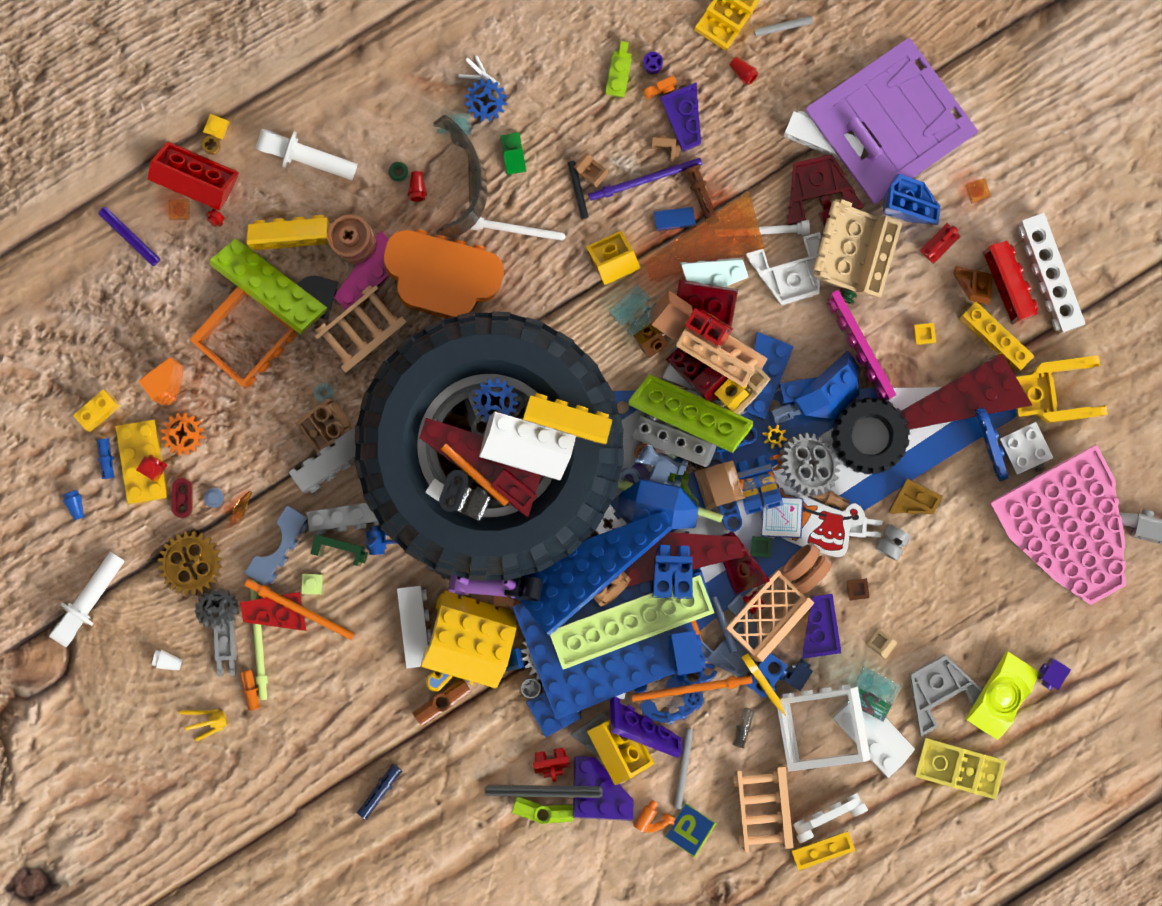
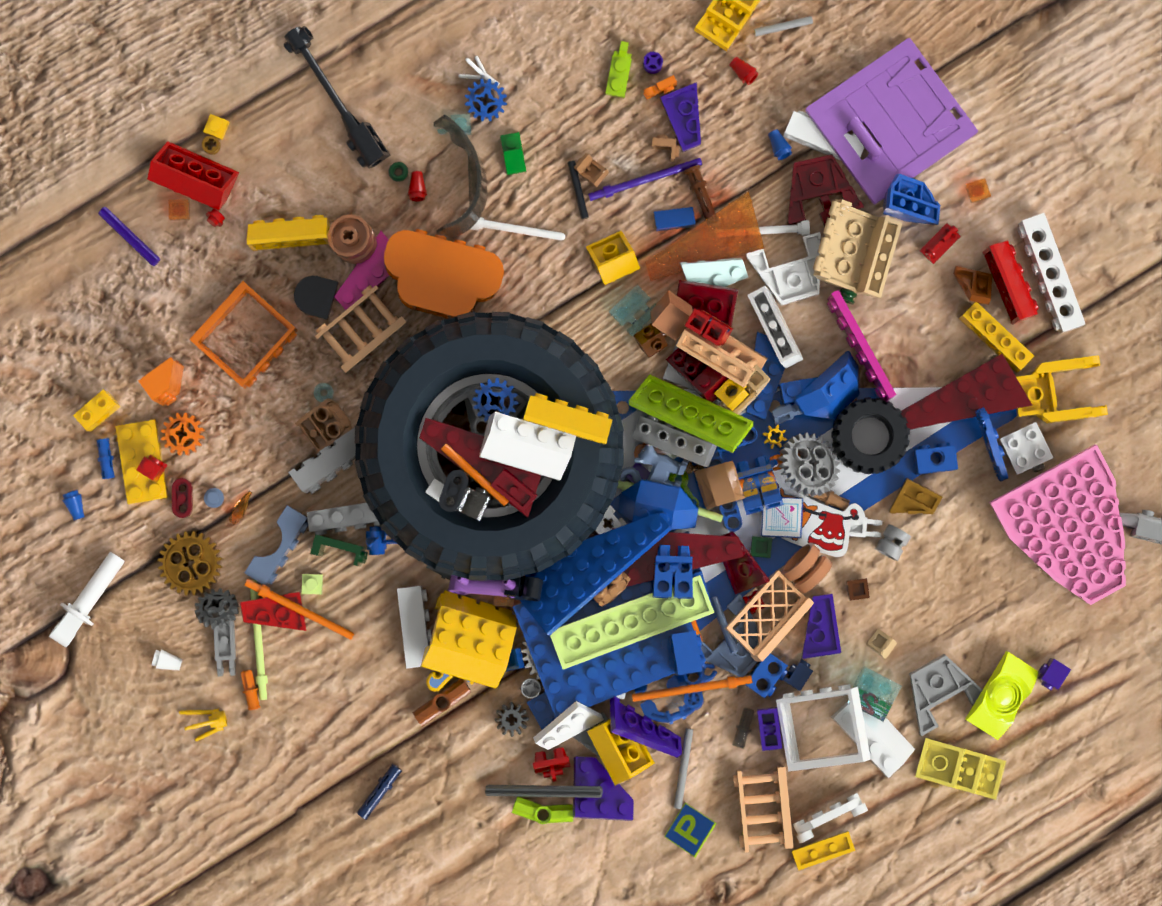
lime plate [209,238,327,335] -> none
white piece [255,129,358,181] -> none
orange plant [633,800,676,833] -> none
yellow piece [741,653,786,716] -> none
yellow plate [913,323,936,345] -> none
none -> black bar [284,26,391,169]
none -> dark grey gear [495,702,529,737]
none -> white wing [533,701,604,750]
none -> white brick [748,286,803,368]
none -> dark purple brick [757,707,782,751]
none -> blue cone [768,129,792,160]
none -> blue brick [913,443,958,475]

